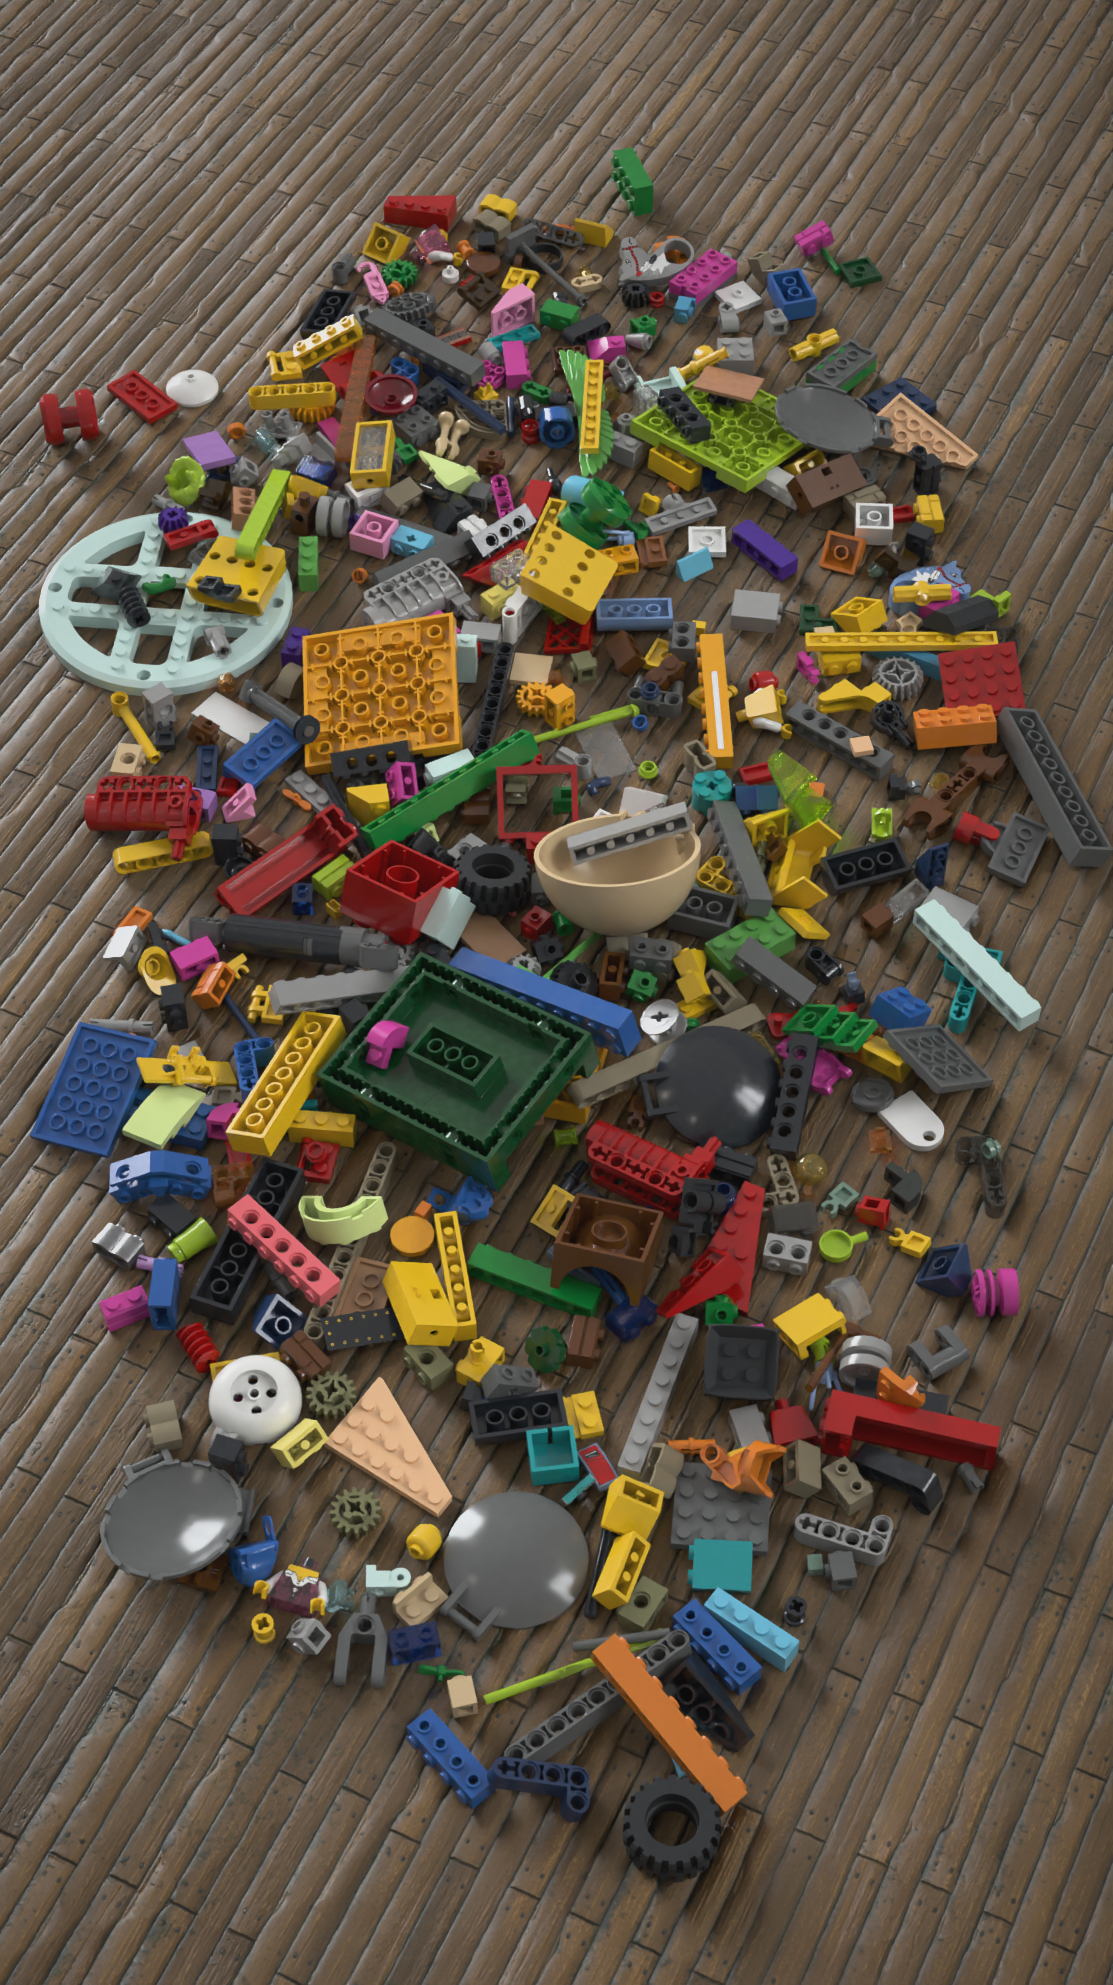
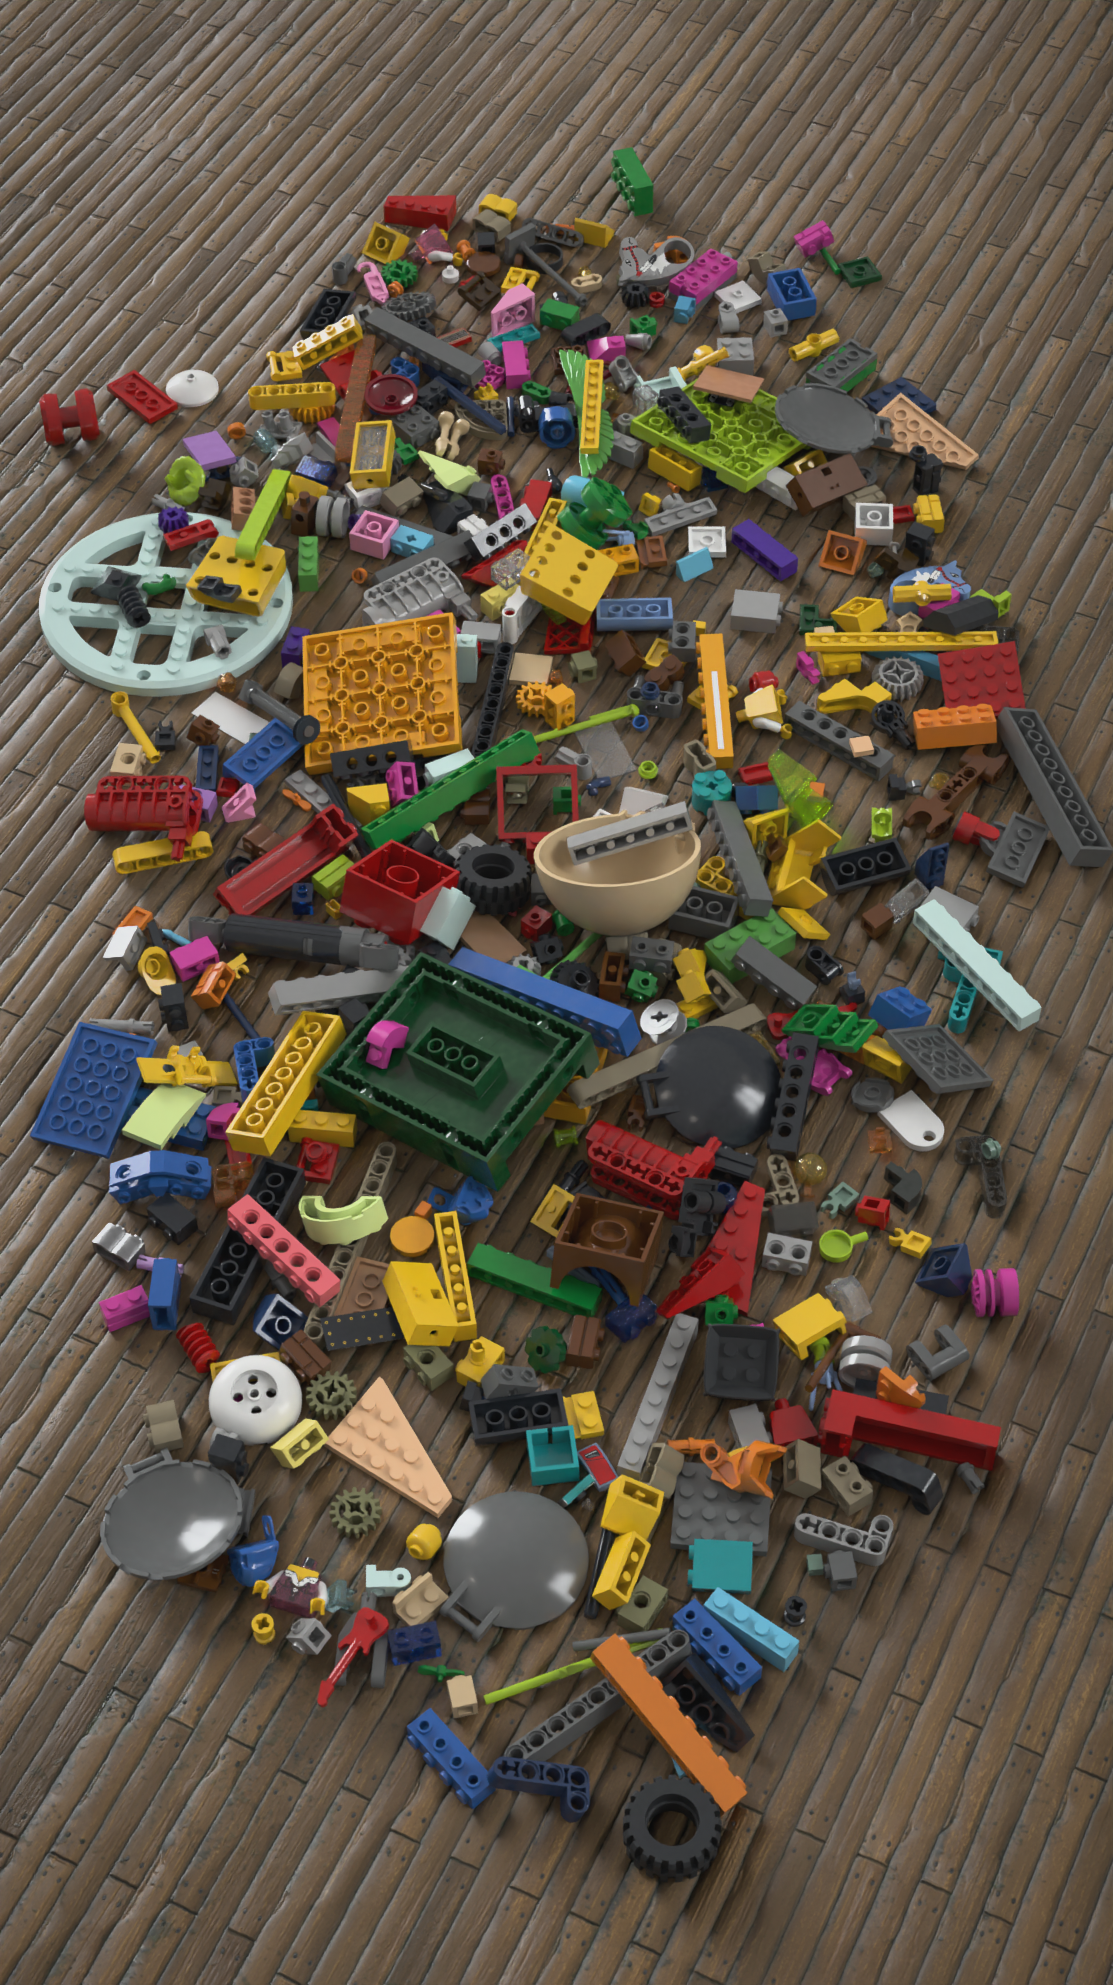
light grey brick [142,683,176,731] -> none
lime plant [166,1217,218,1264] -> none
black brick [212,824,245,866] -> none
yellow plate [247,985,285,1025] -> none
red wheel [522,419,539,444] -> none
none -> red piece [317,1607,389,1708]

